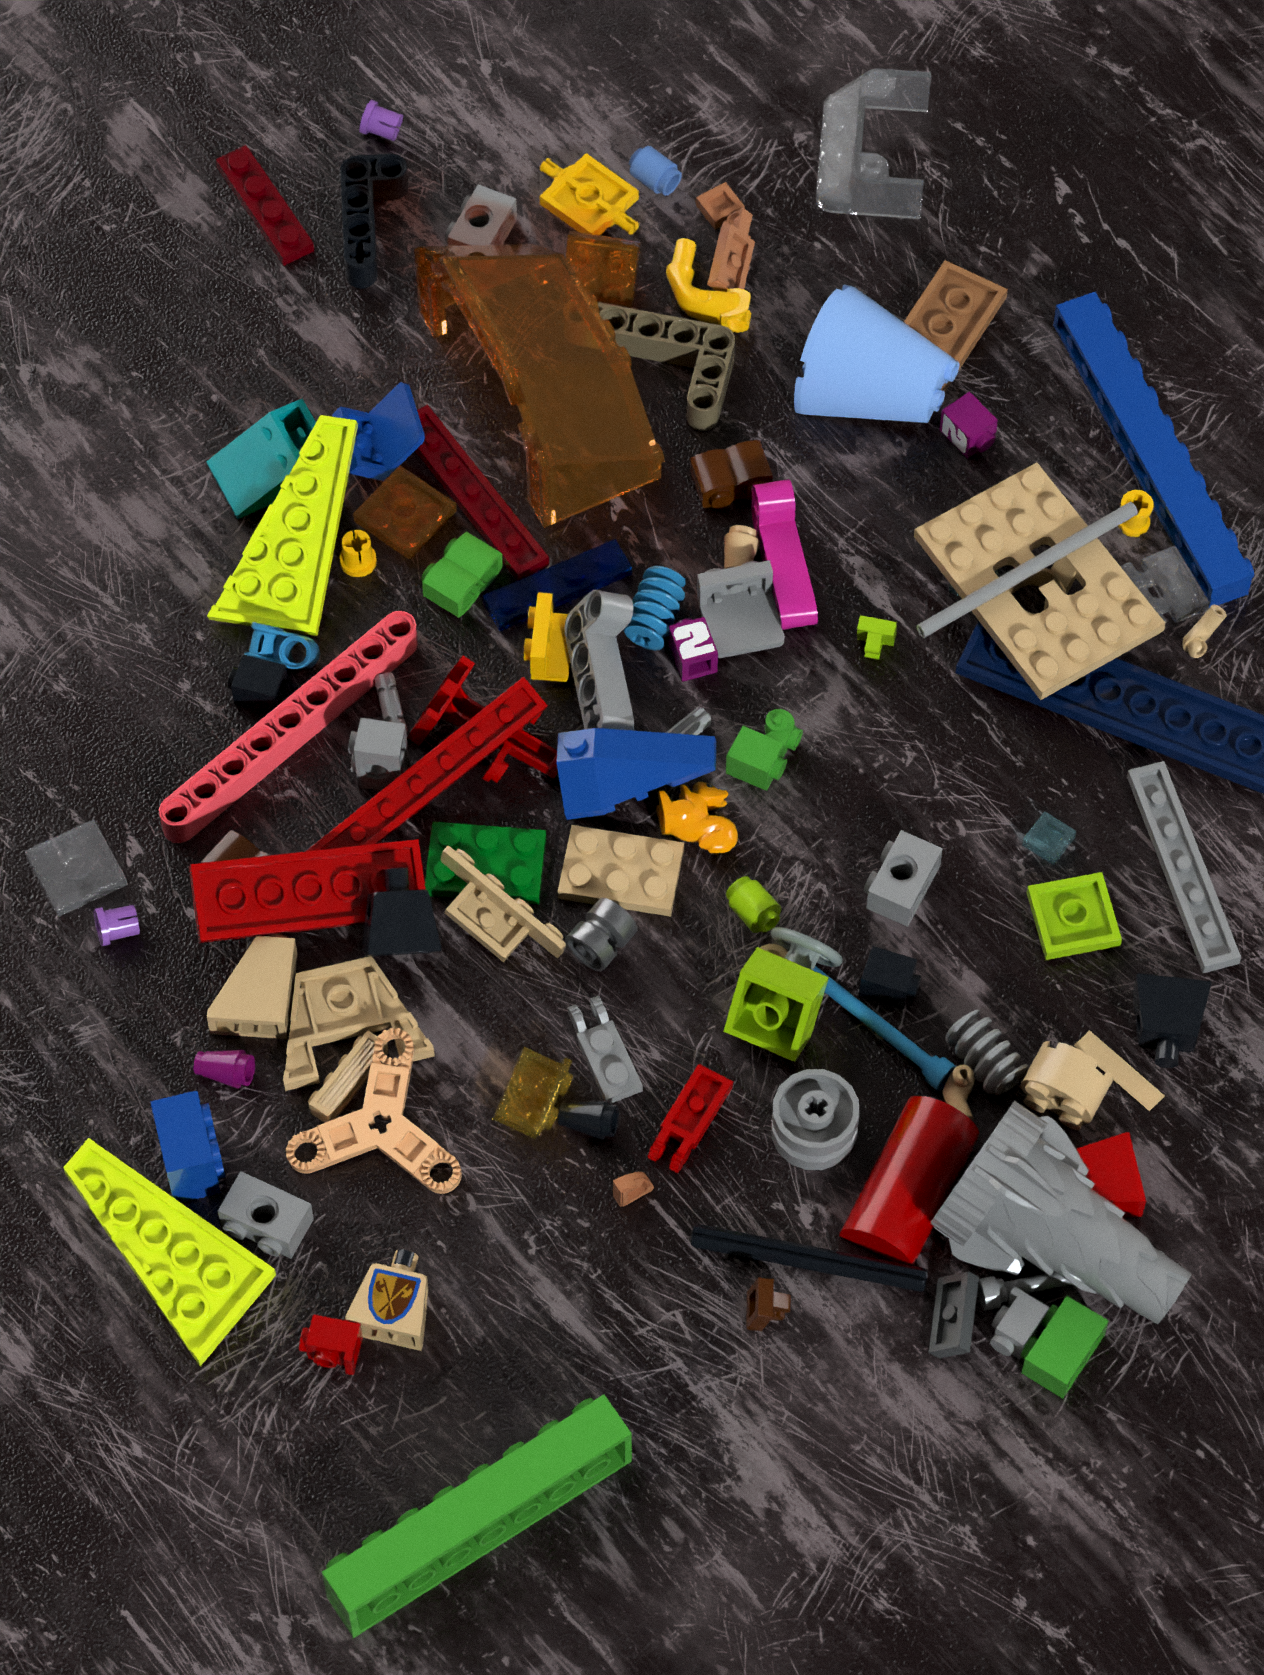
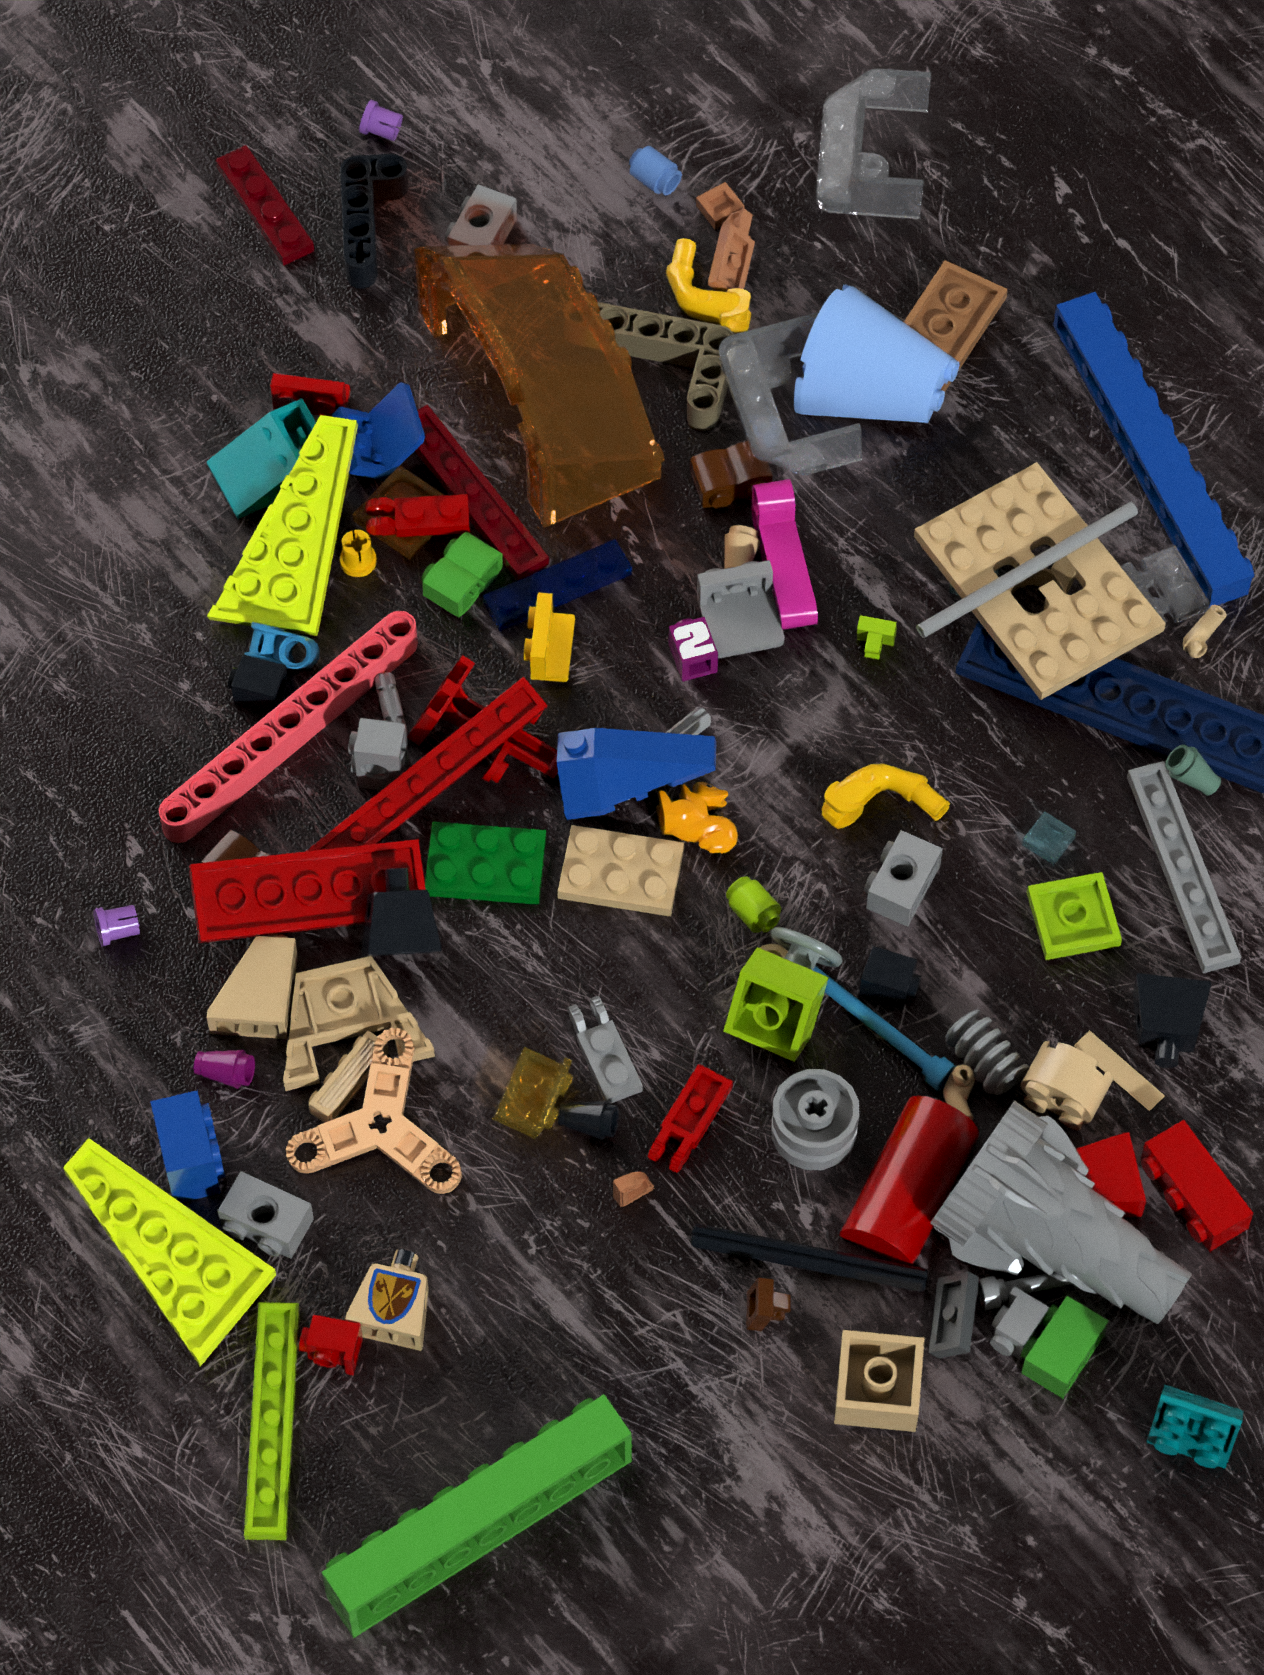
clear tile [25,819,128,917] -> none
tan bracket [440,846,566,963] -> none
yellow plate [540,153,639,242] -> none
clear orange plate [561,231,640,309] -> none
light grey beam [564,590,634,731] -> none
flat silver wheel [565,898,638,971] -> none
dark azure piece [623,566,686,651] -> none
bright green brick [726,709,803,791] -> none
magenta brick [940,391,998,459] -> none
yellow bush [1118,490,1154,537] -> none
none -> lime tile [244,1302,300,1540]
none -> red bracket [270,373,351,417]
none -> red hinge [365,494,470,537]
none -> clear windscreen [719,312,862,475]
none -> yellow piece [822,764,950,829]
none -> tan brick [834,1330,924,1432]
none -> red brick [1141,1120,1254,1252]
none -> teal slope [1146,1385,1244,1468]
none -> sand green cone [1165,745,1221,796]

